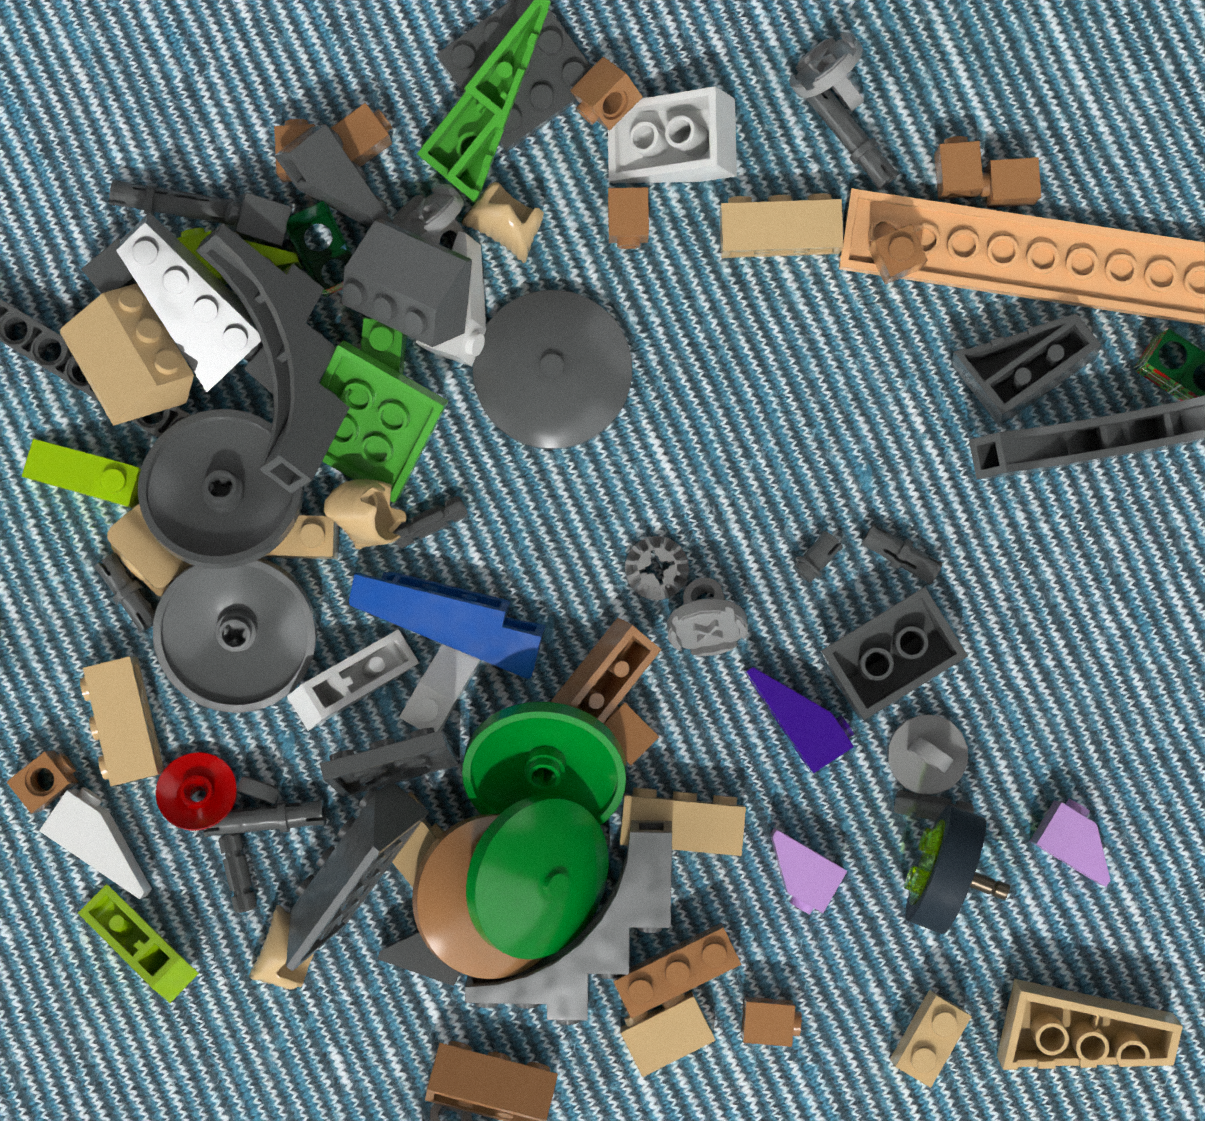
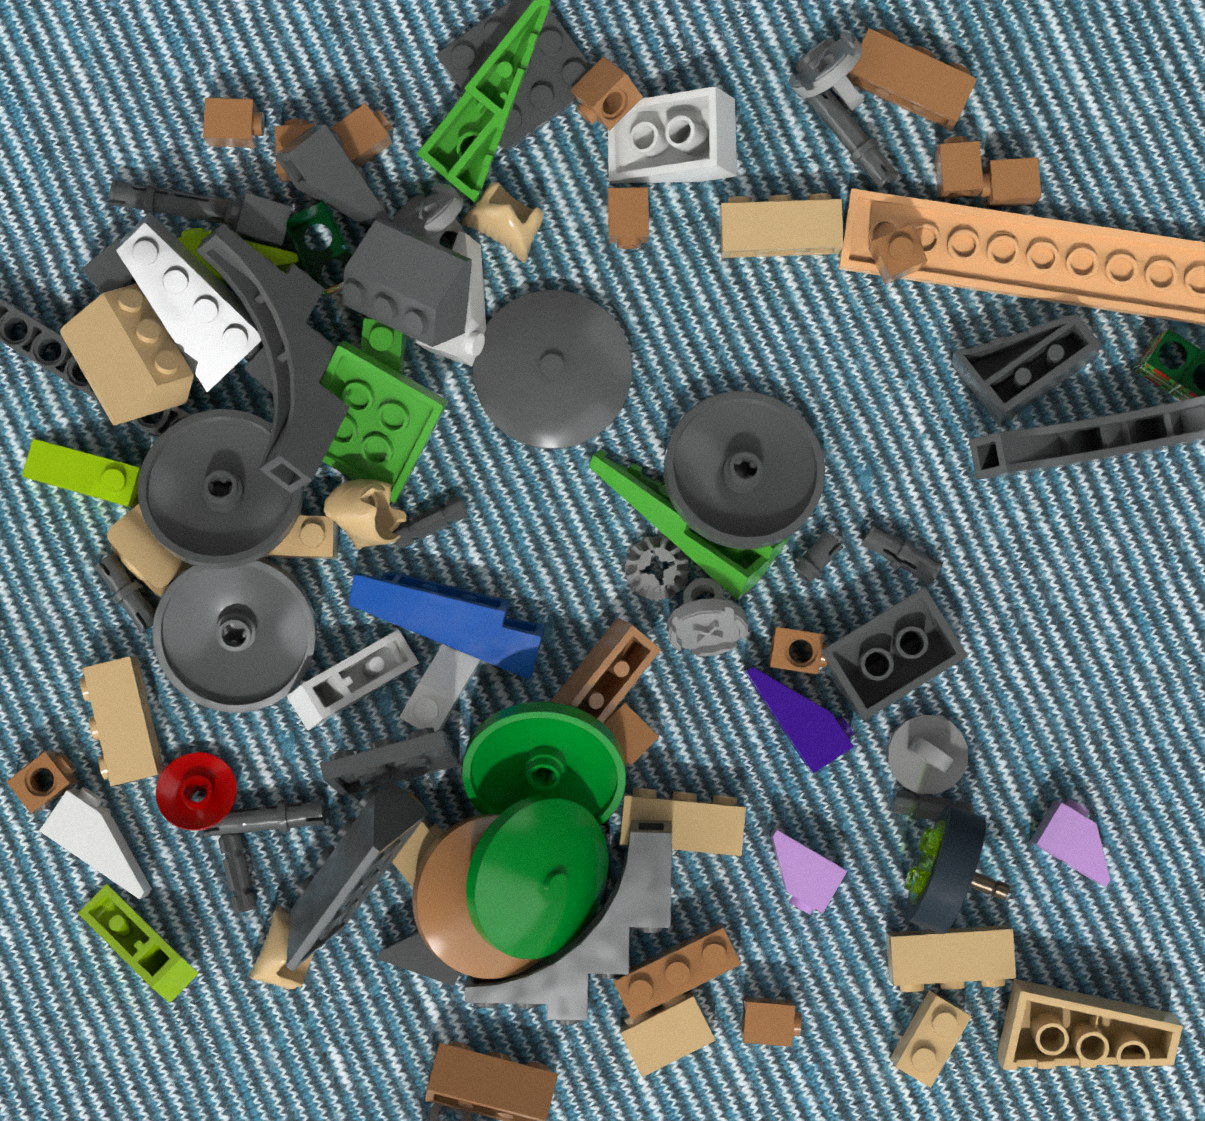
dark grey tile [237,776,280,804] -> none
none -> medium nougat brick [203,98,265,148]
none -> bright green wedge [588,449,791,600]
none -> dark grey dish [664,391,825,549]
none -> medium nougat brick [768,627,830,675]
none -> medium nougat brick [847,28,977,131]
none -> tan brick [886,925,1016,992]

